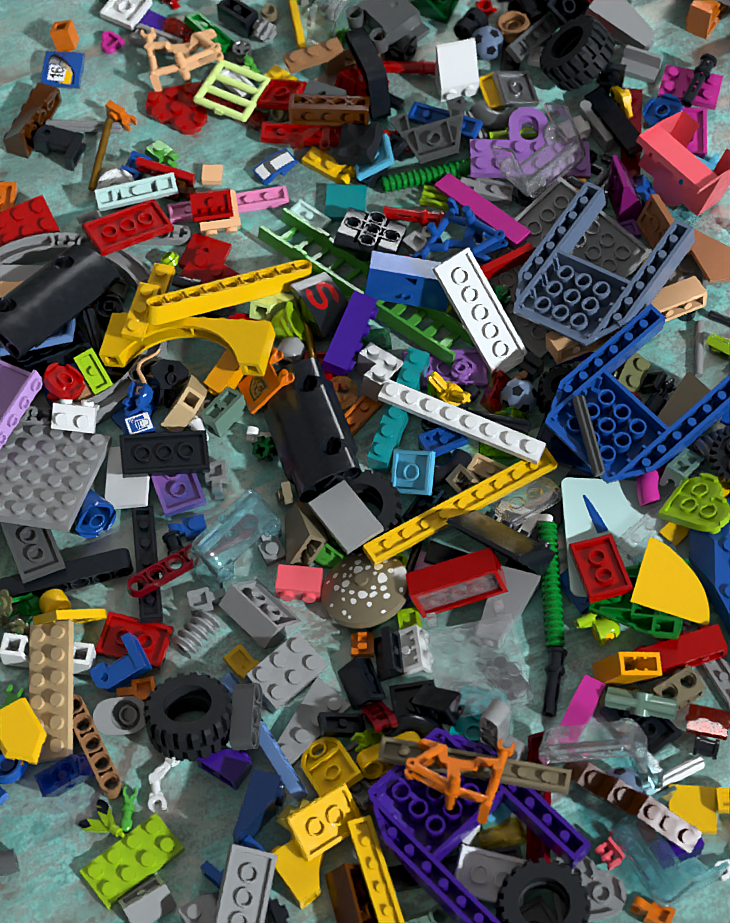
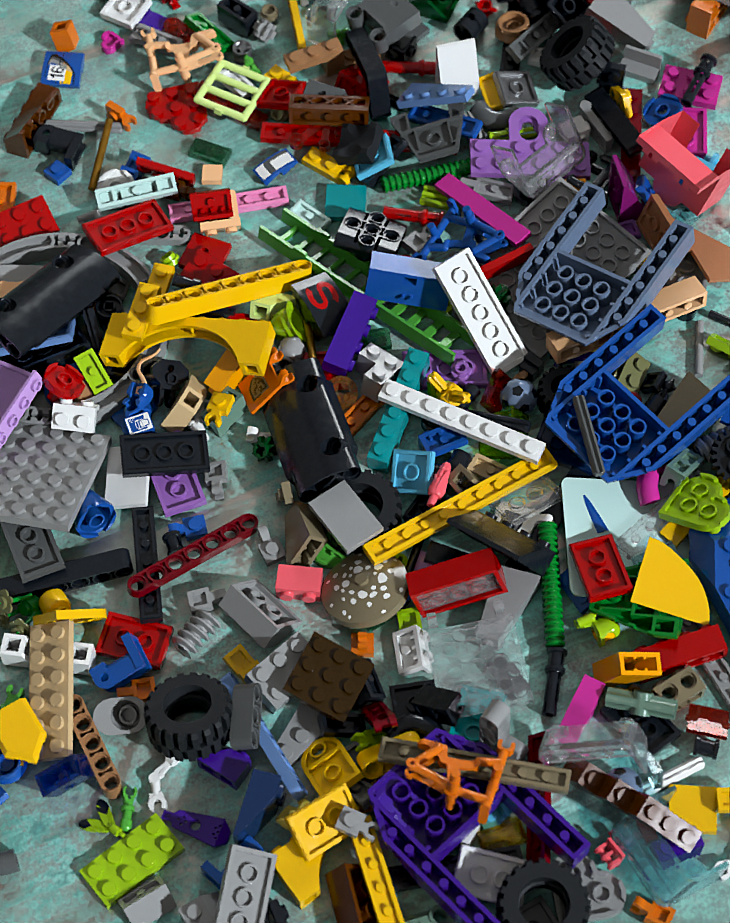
bright green plate [145,140,179,168] -> none
clear light blue windscreen [191,488,282,591] -> none
black panel [374,626,404,681] -> none
sand blue piece [471,26,504,61] -> none
none -> blue plate [43,159,72,186]
none -> dark purple piece [161,810,231,848]
none -> clear green plate [188,138,232,168]
none -> yellow plate [204,392,235,428]
none -> dark brown plate [281,631,375,725]
none -> light grey plate [334,805,379,842]
none -> medium blue wing [397,83,475,109]
none -> coral piece [426,462,451,508]

